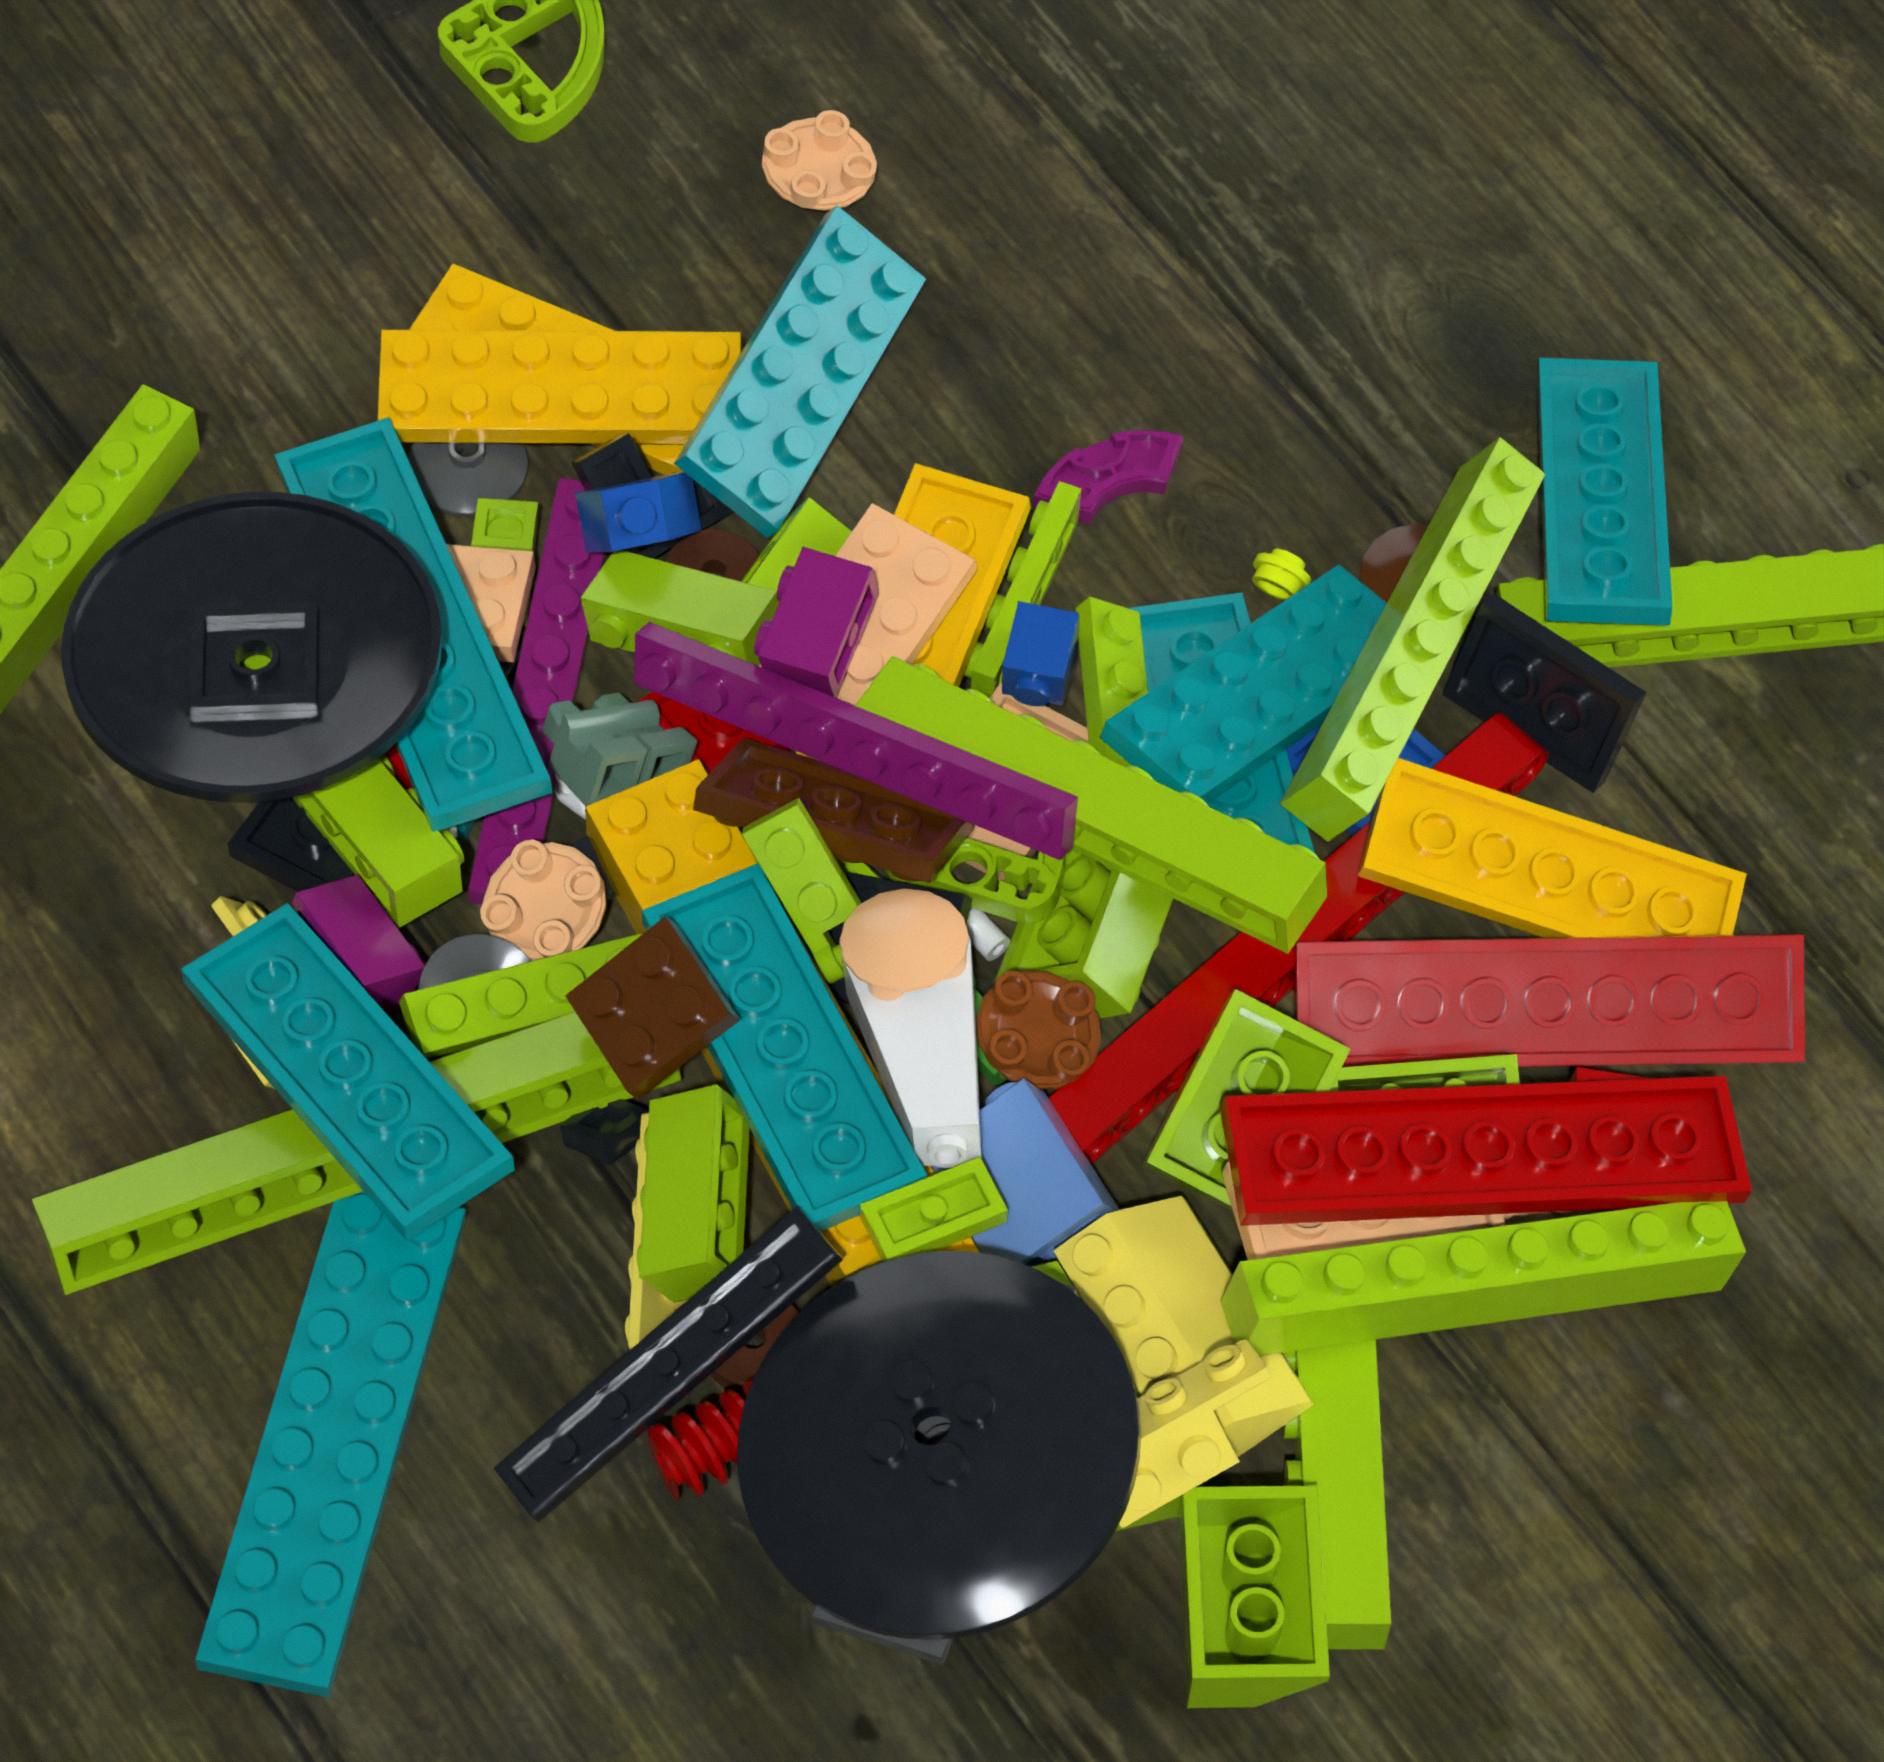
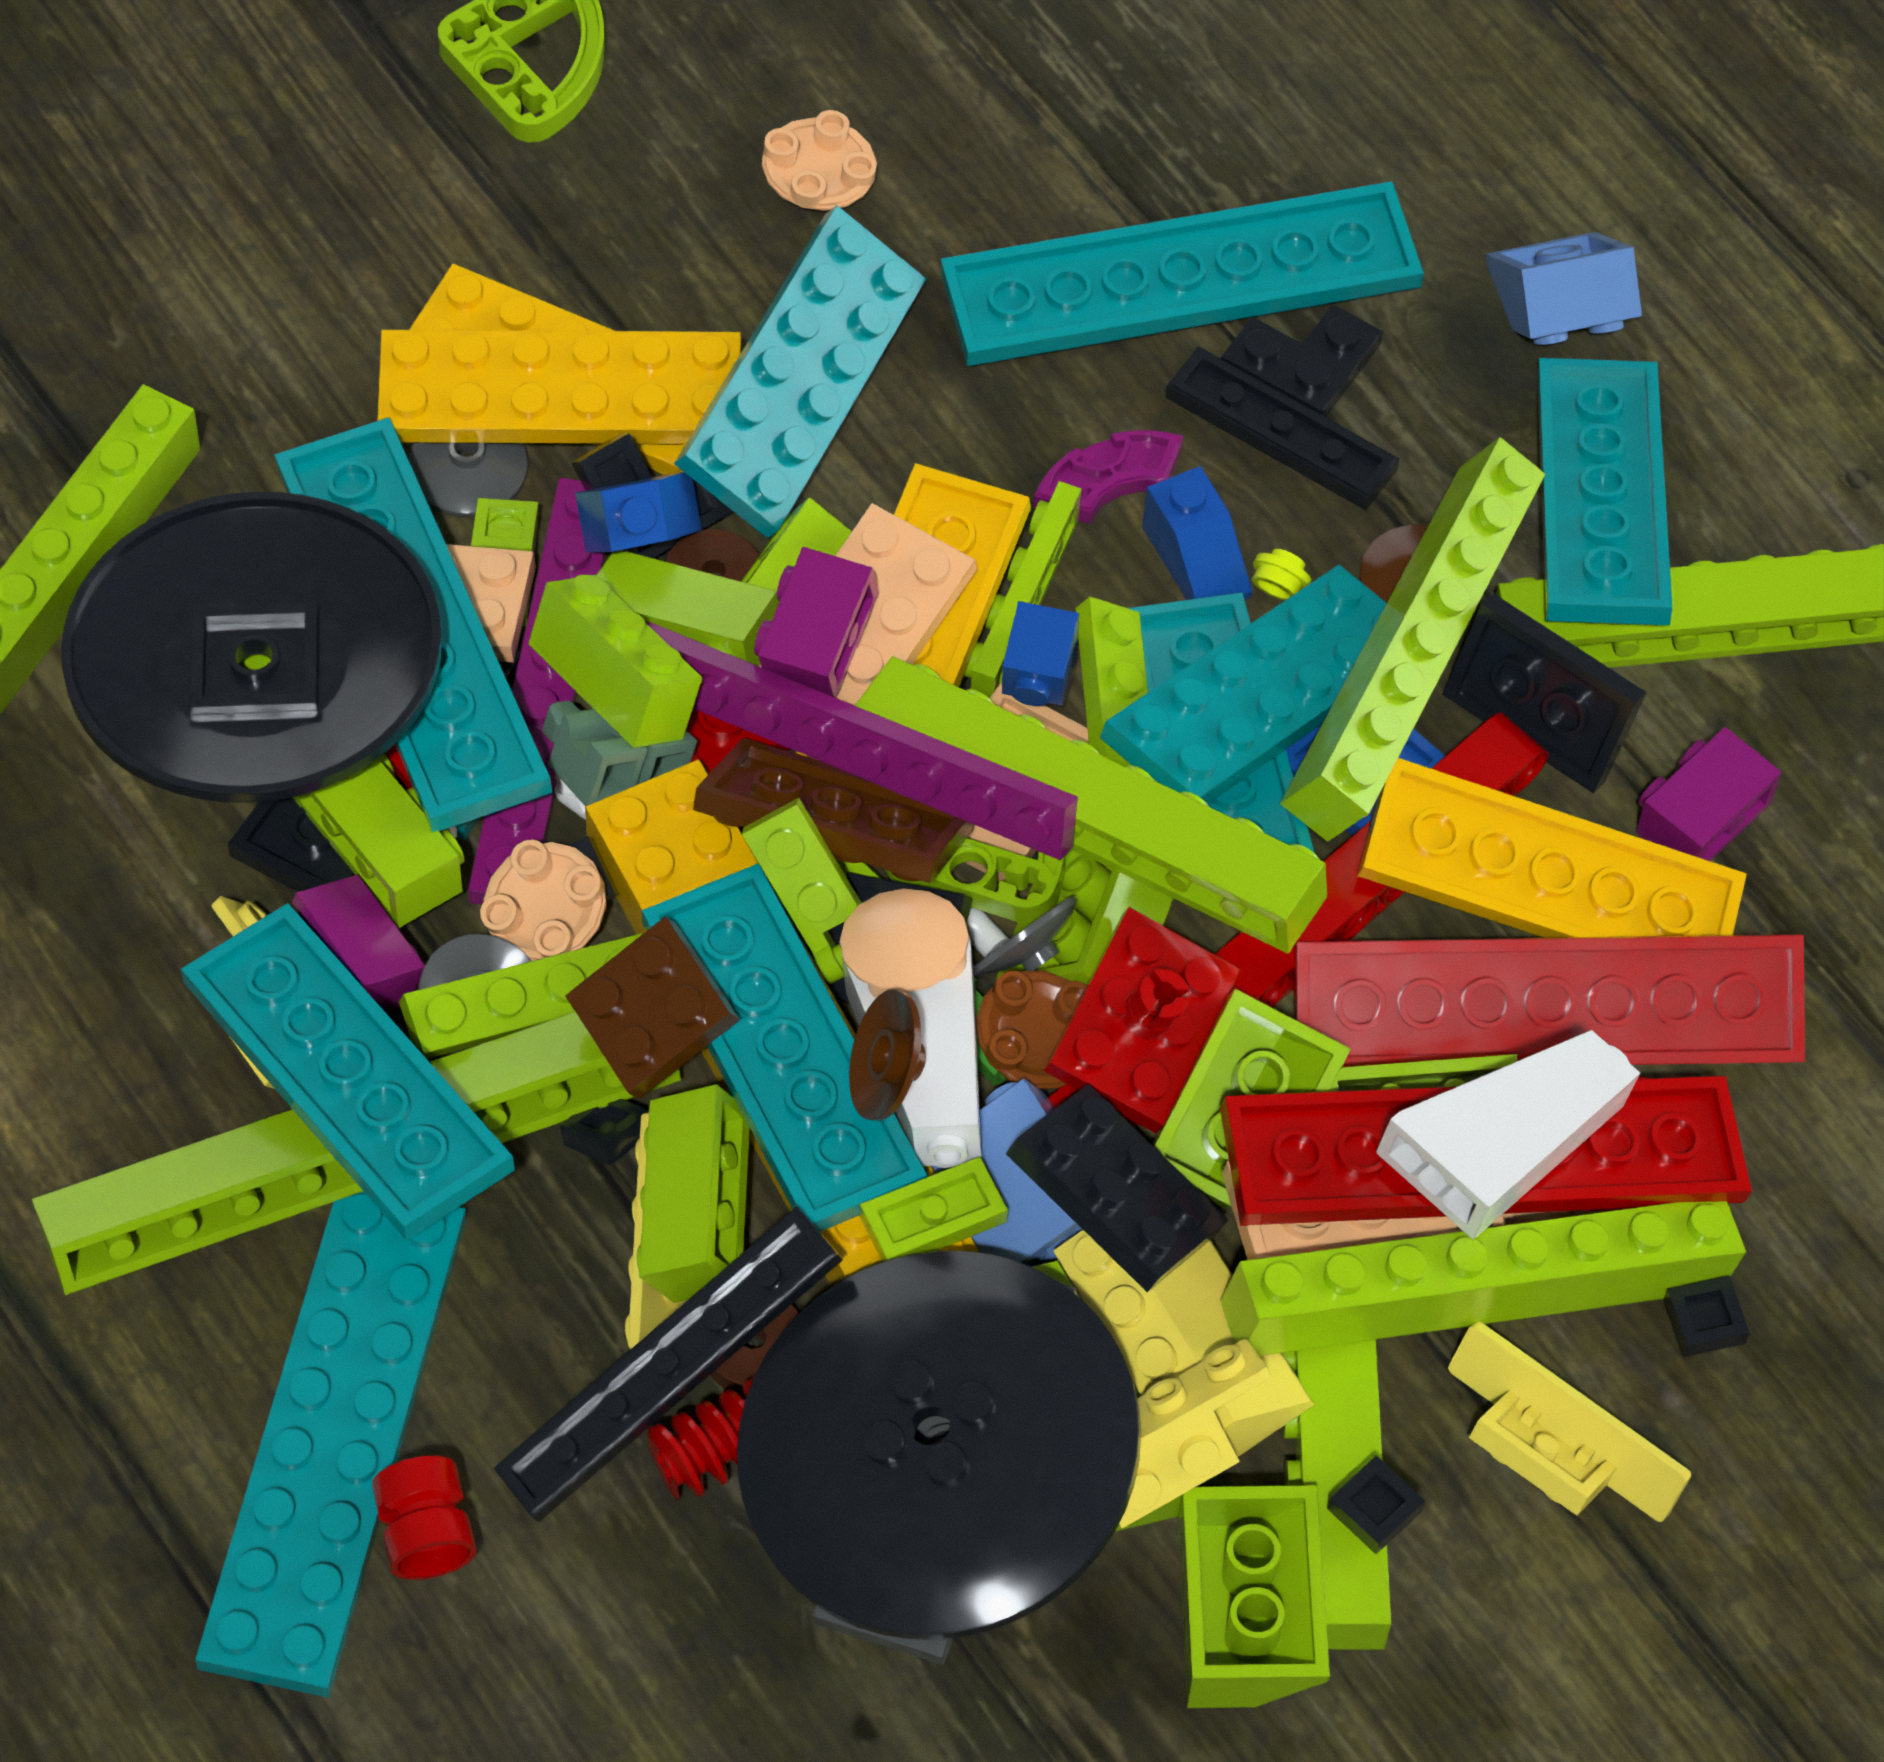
none -> red wheel [372,1456,476,1580]
none -> lime brick [528,575,702,748]
none -> reddish brown dish [849,990,926,1121]
none -> teal plate [940,181,1424,366]
none -> dark grey dish [973,895,1078,976]
none -> black plate [1006,1084,1228,1293]
none -> red plate [1043,907,1240,1134]
none -> blue slope [1142,466,1252,600]
none -> black tile [1165,346,1400,511]
none -> black plate [1221,305,1383,417]
none -> black plate [1327,1456,1425,1554]
none -> white slope [1376,1030,1640,1240]
none -> light yellow bracket [1448,1322,1691,1522]
none -> medium blue slope [1485,232,1642,345]
none -> magenta brick [1636,727,1782,861]
none -> black plate [1664,1275,1750,1358]

